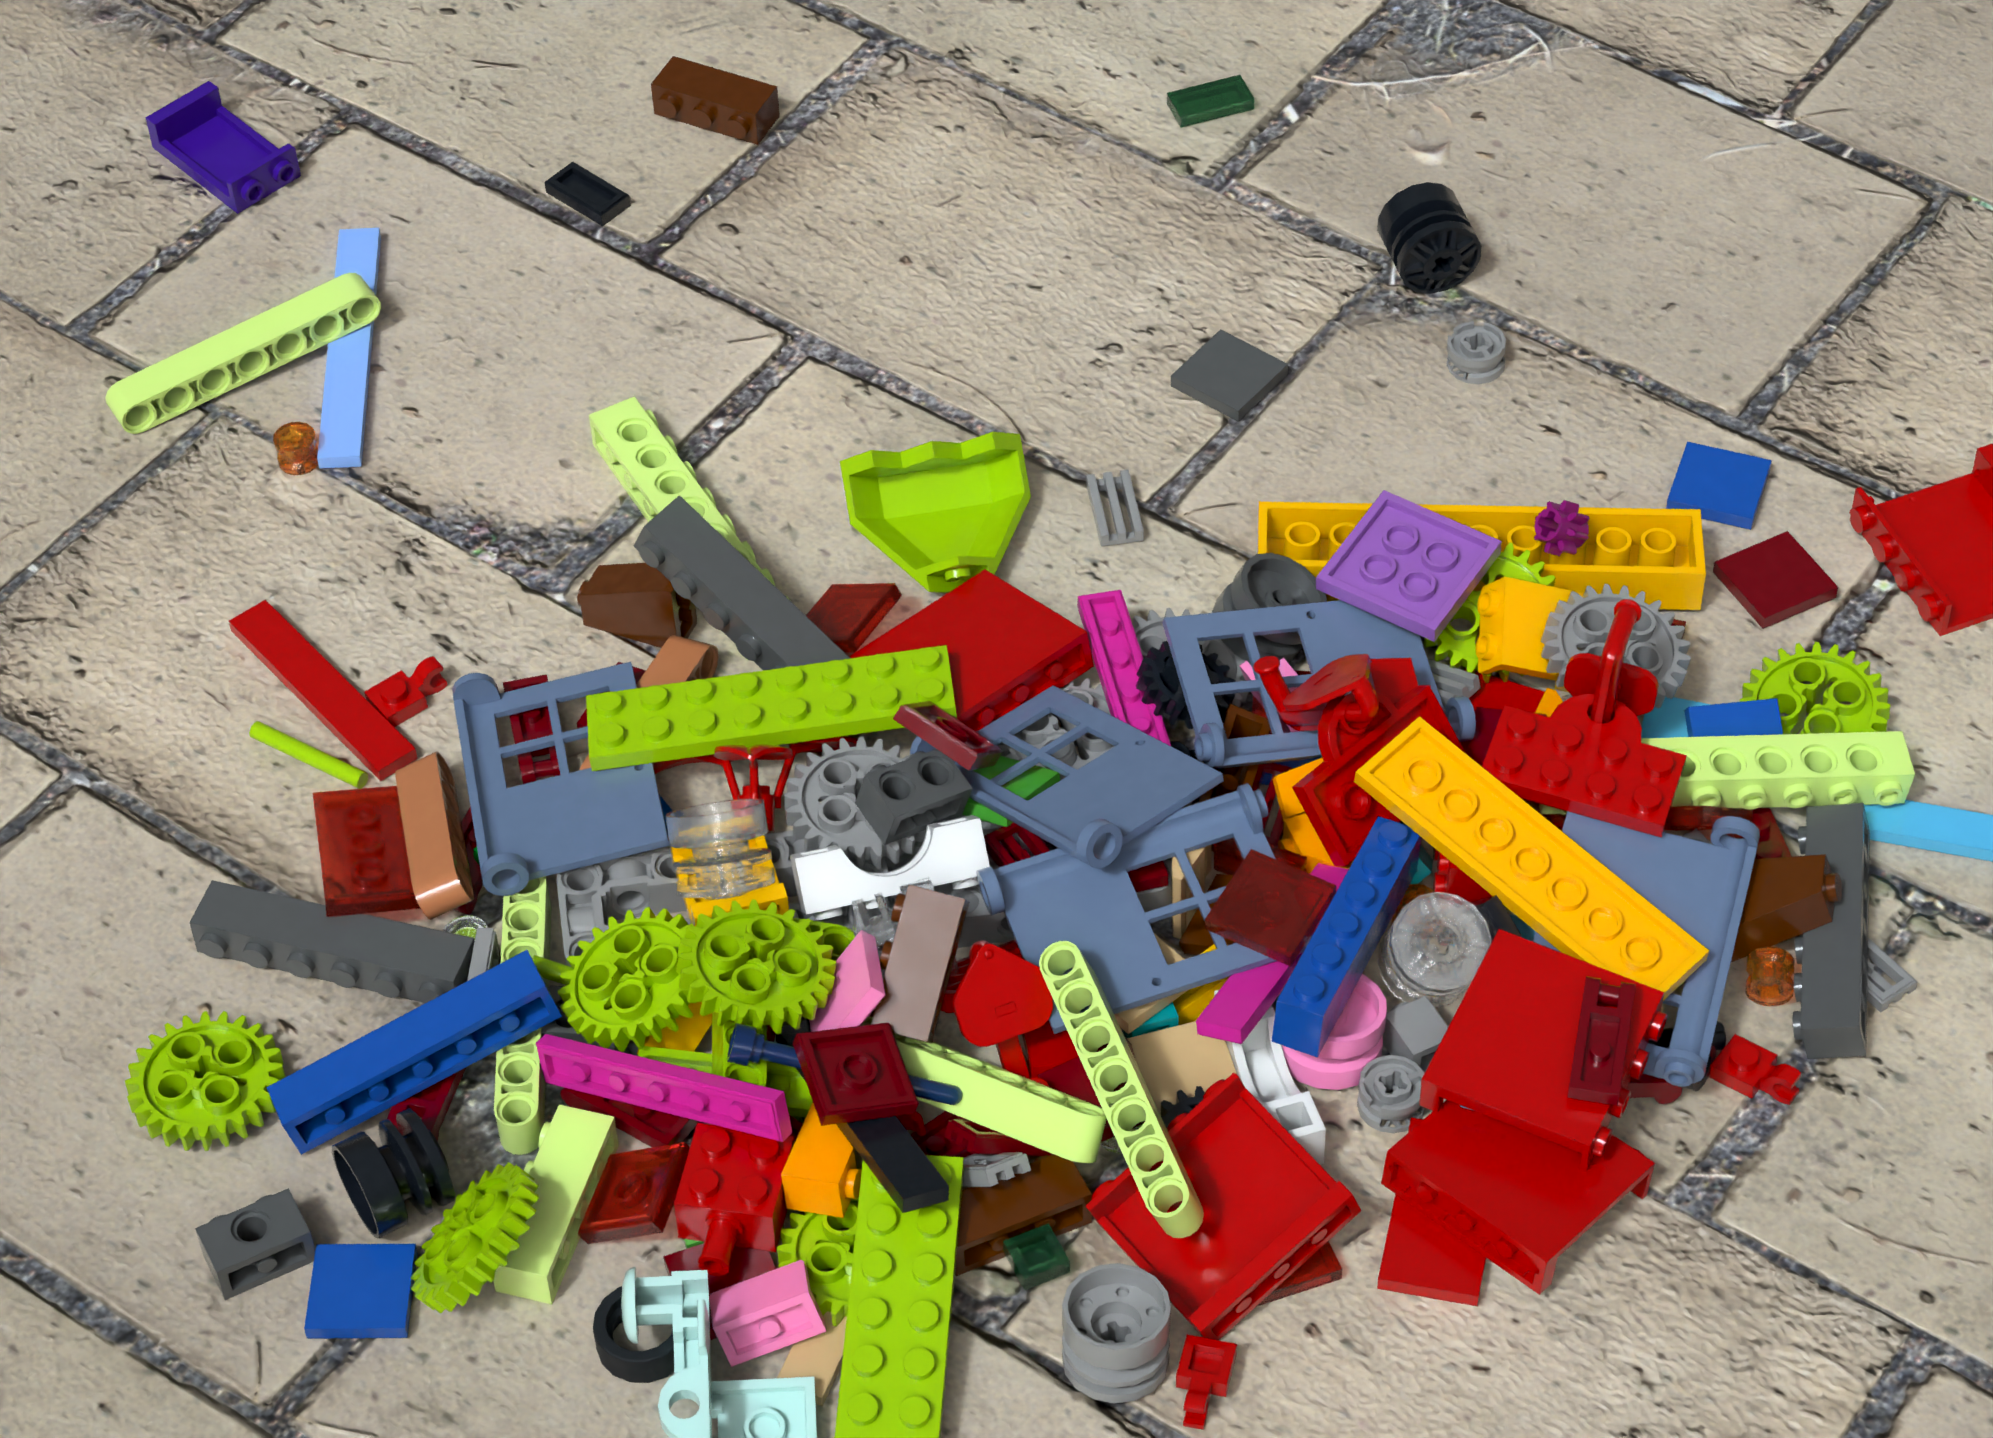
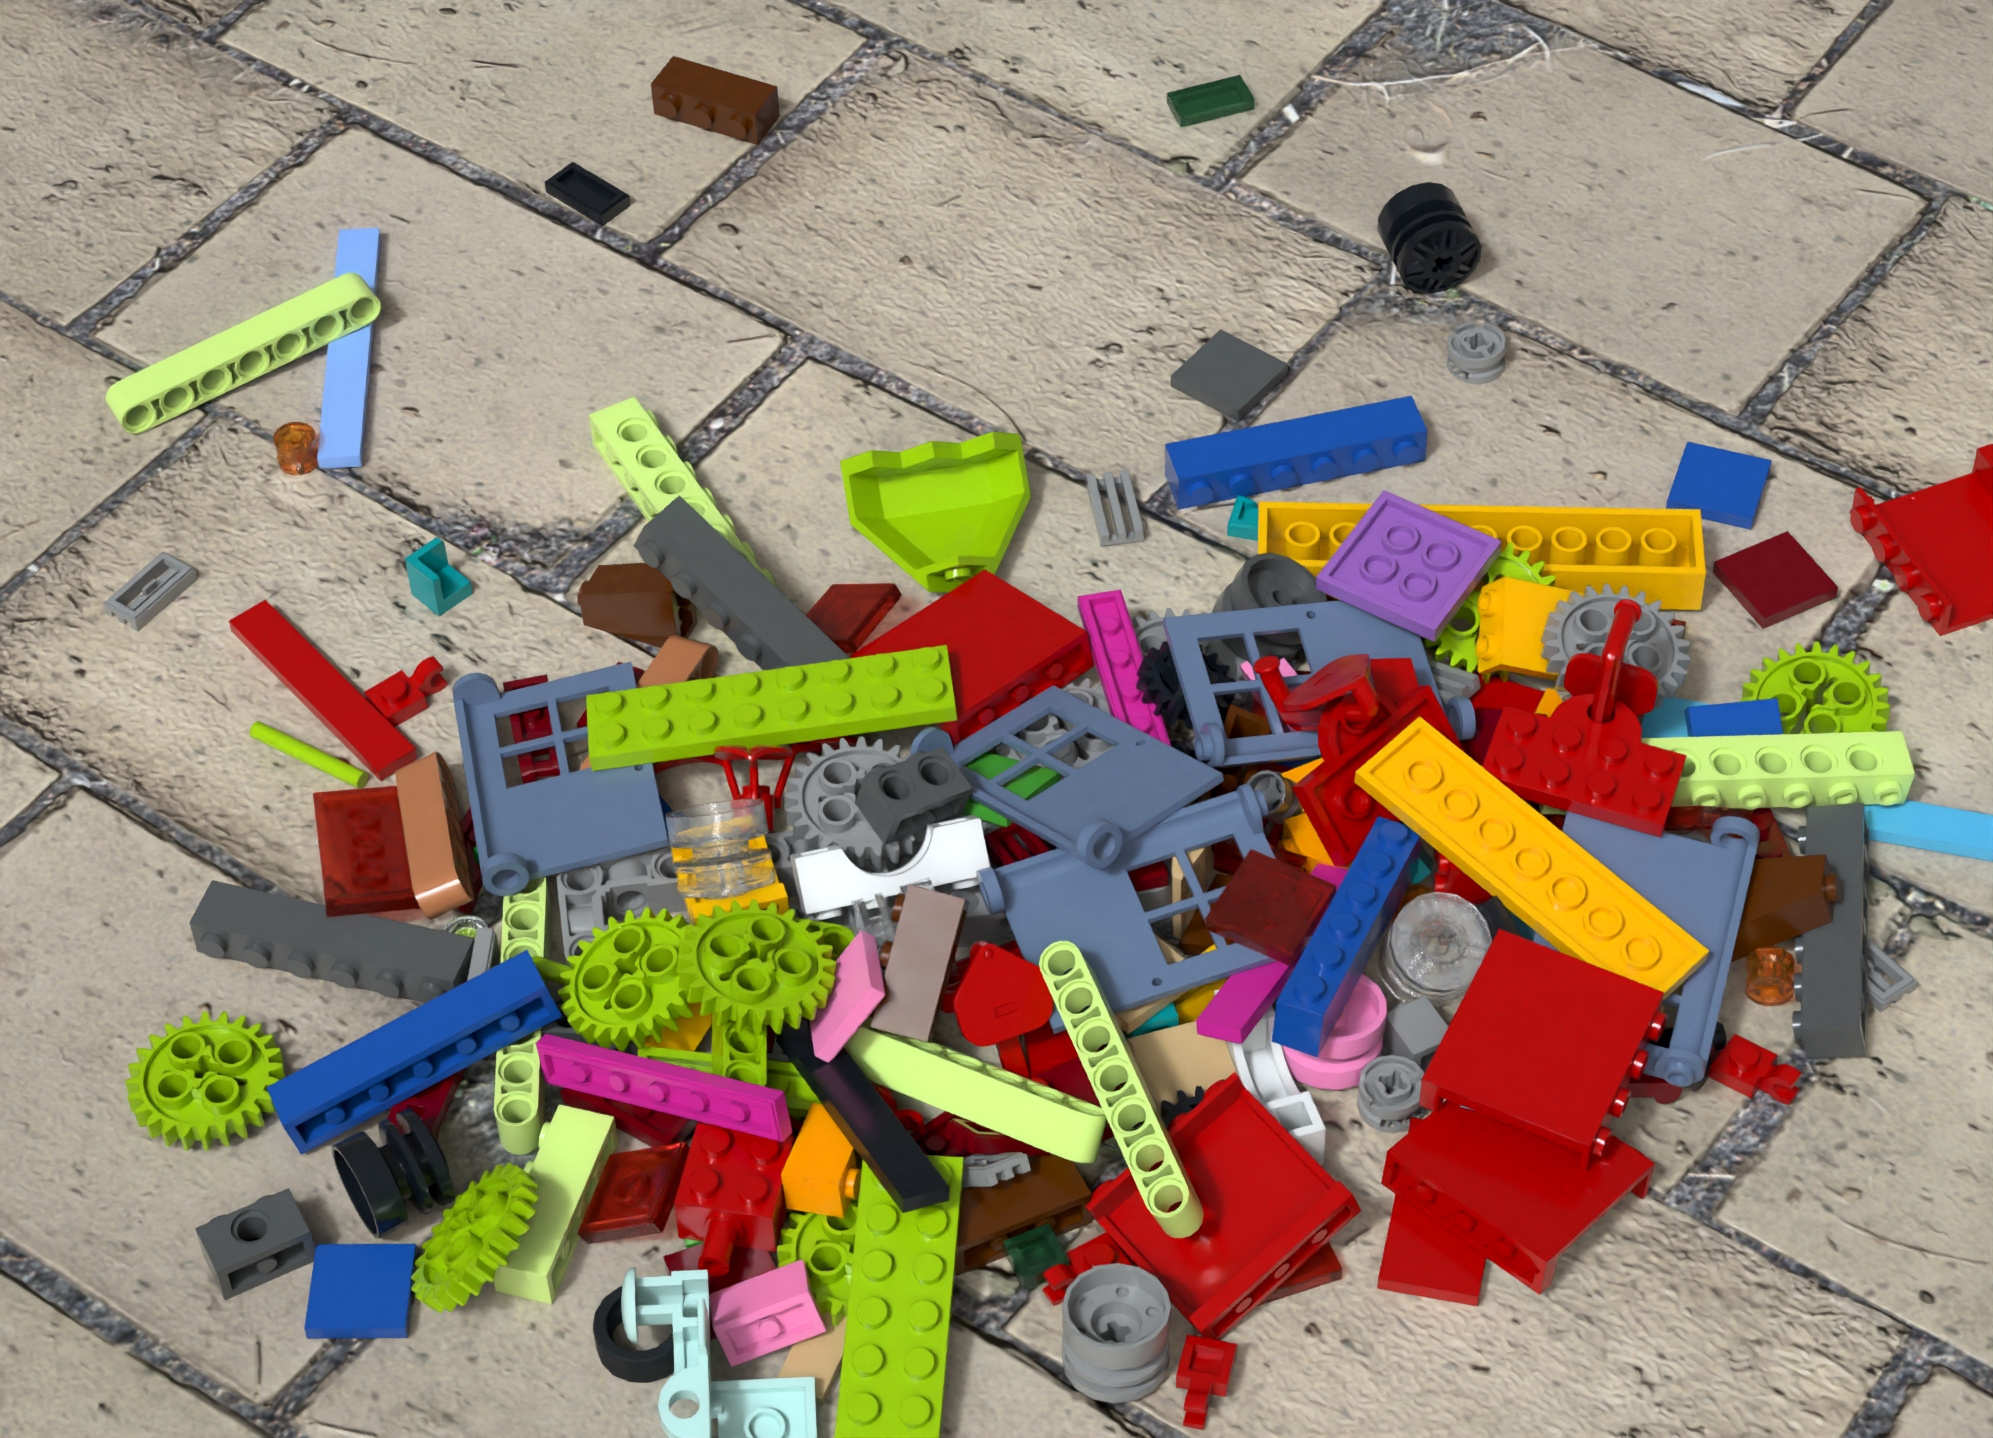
dark purple panel [145,81,301,214] -> none
dark blue piece [727,1023,963,1105] -> none
dark red tile [793,1022,919,1126] -> none
dark red tile [893,701,1003,771] -> none
magenta gear [1534,500,1590,556] -> none
dark red plate [1567,976,1636,1106] -> none
none -> light grey tile [103,551,198,632]
none -> teal panel [405,537,473,617]
none -> red plate [1042,1232,1133,1306]
none -> blue brick [1165,396,1427,510]
none -> teal tile [1227,495,1259,541]
none -> flat silver wheel [1247,770,1303,825]

